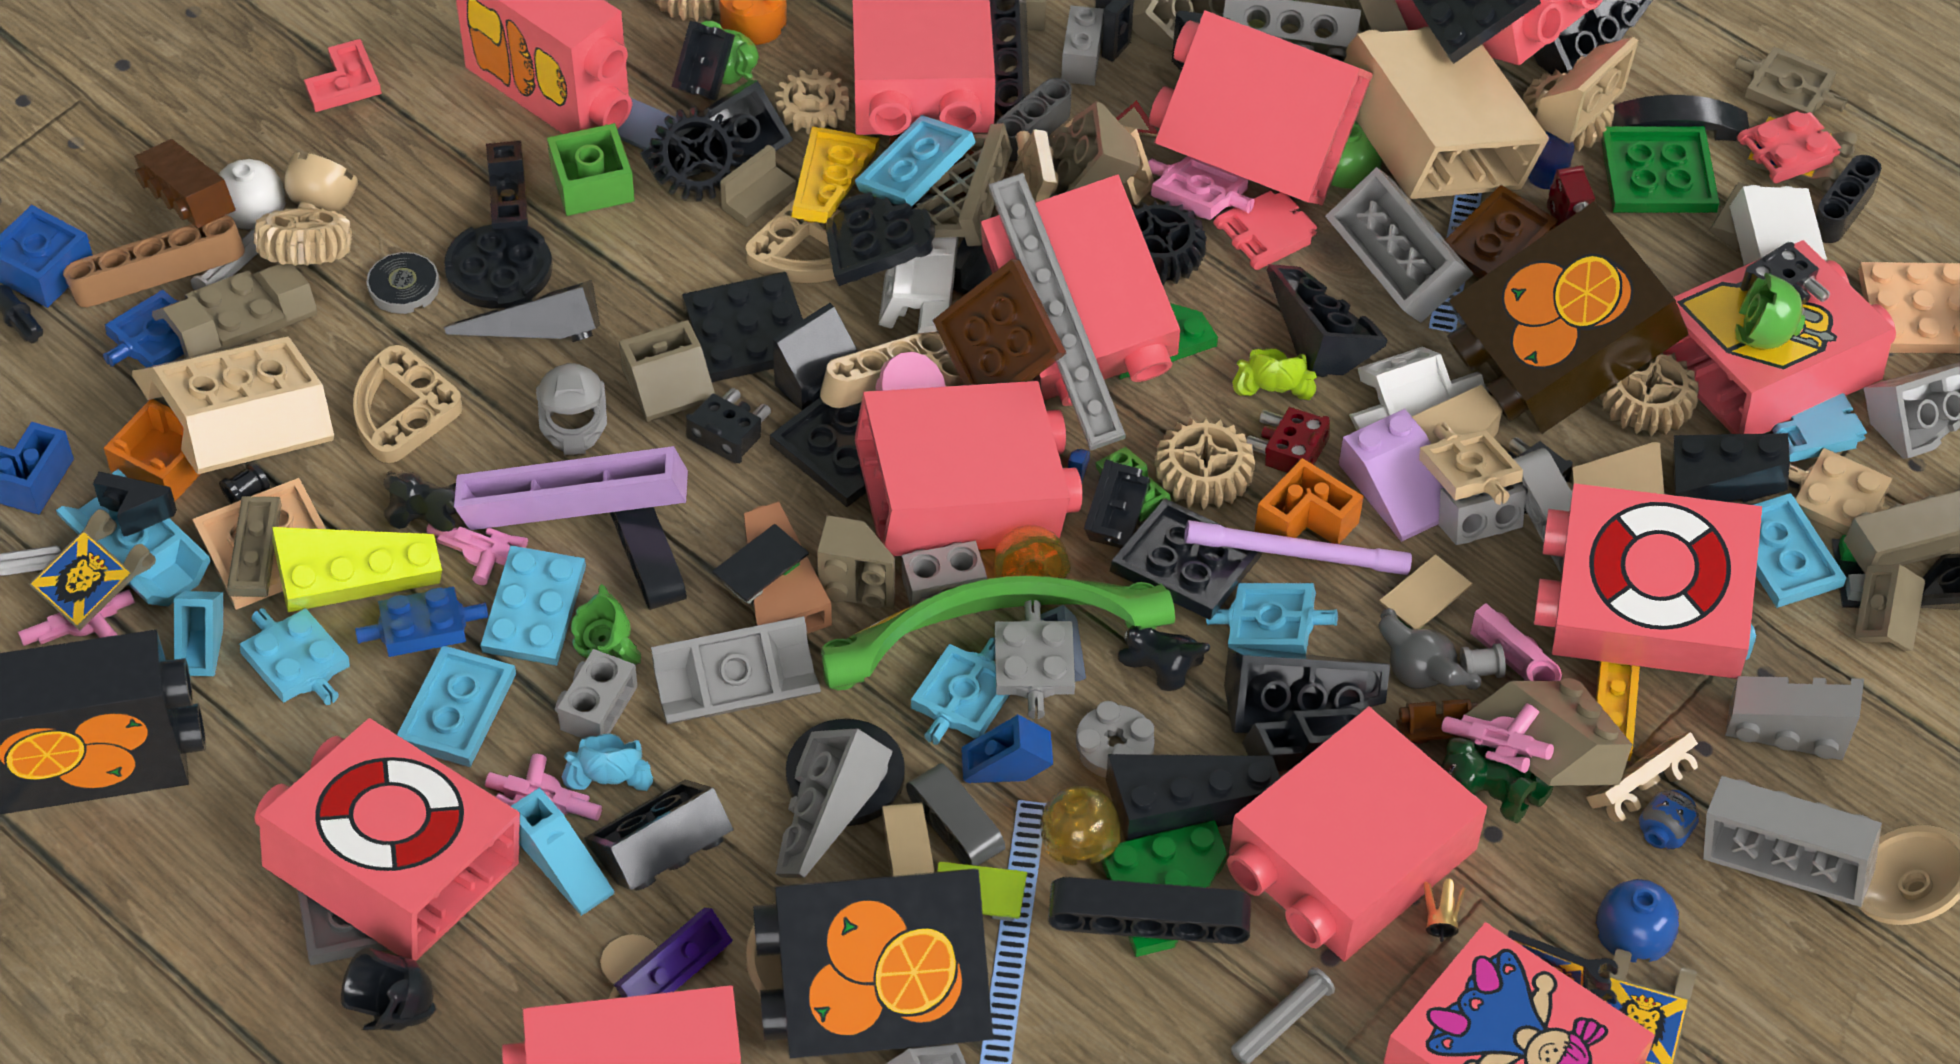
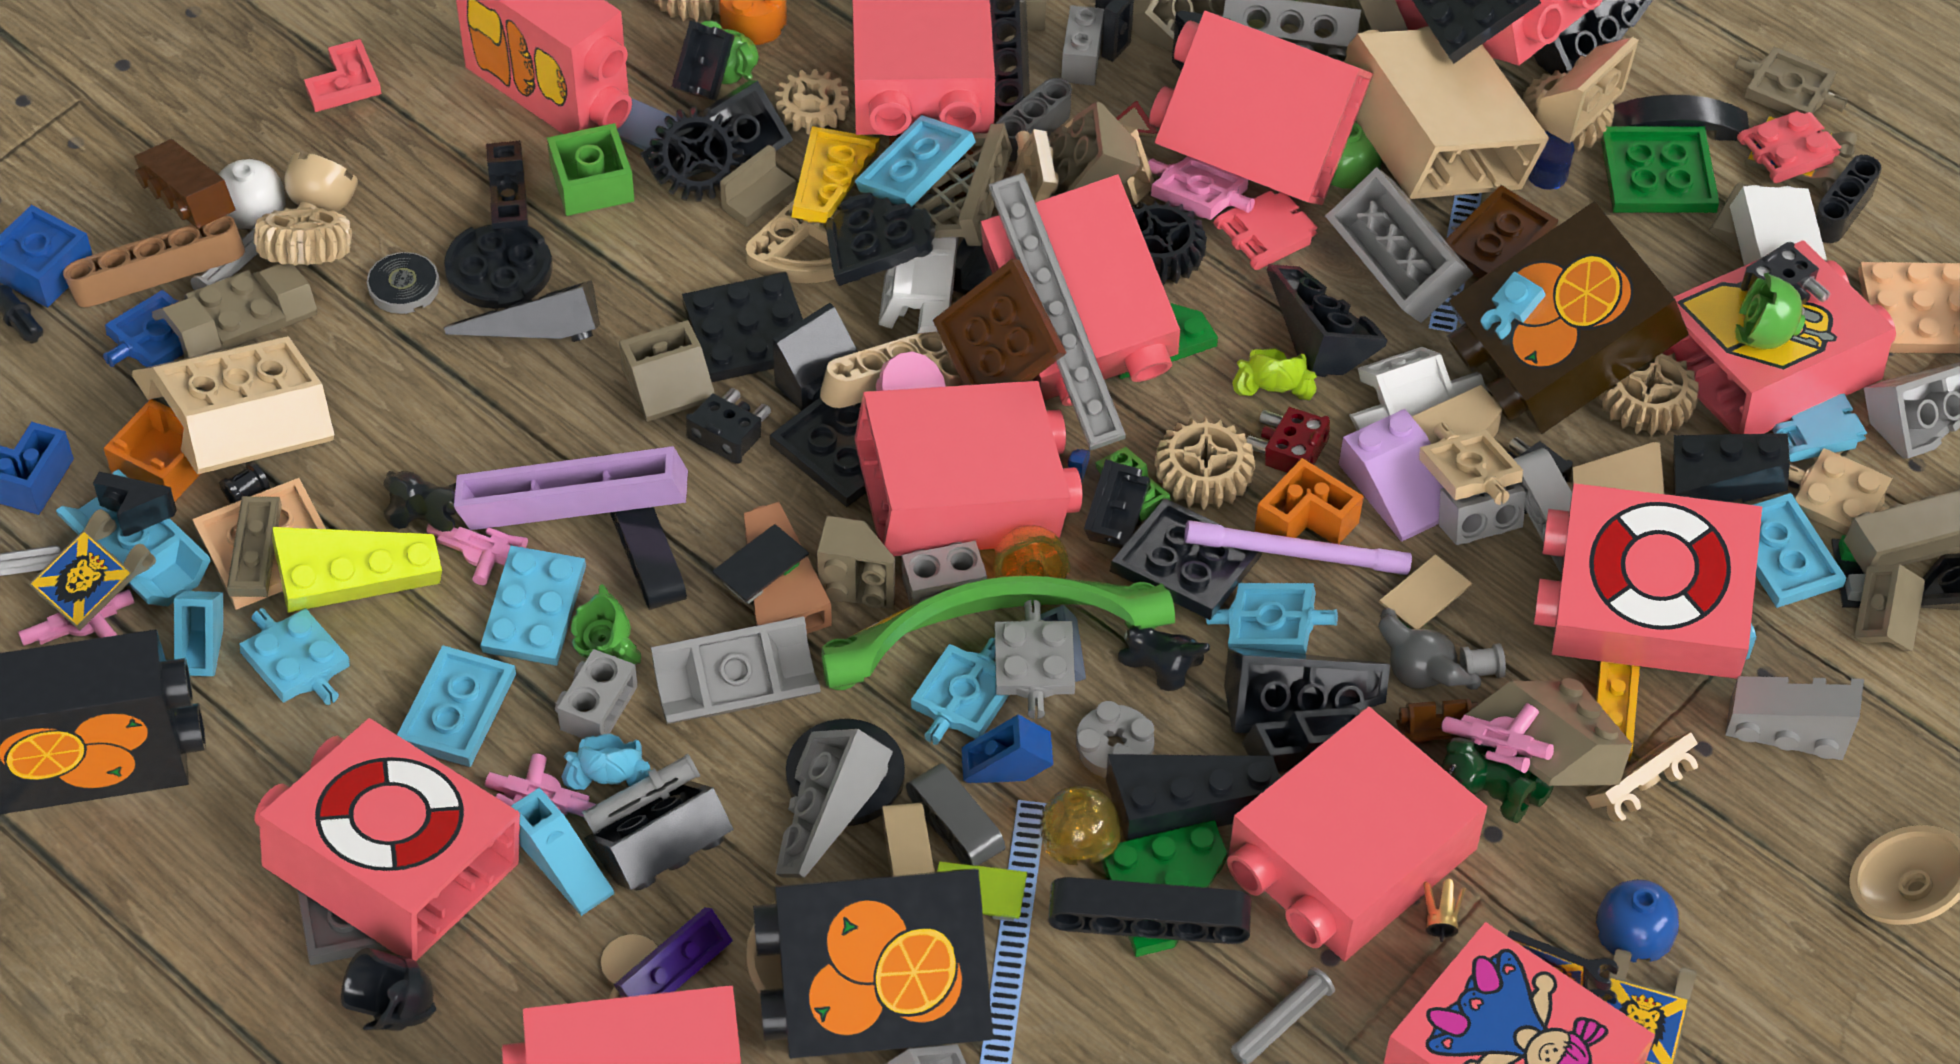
tan beam [353,345,463,463] -> none
blue plate [355,586,489,657] -> none
light grey helmet [536,363,607,455] -> none
bright pink plate [1470,603,1562,681] -> none
dark red piece [1547,165,1595,226] -> none
blue head [1639,790,1699,849] -> none
light grey brick [1703,776,1882,907] -> none
none -> light grey pin [582,754,700,834]
none -> medium azure plate [1481,271,1546,339]

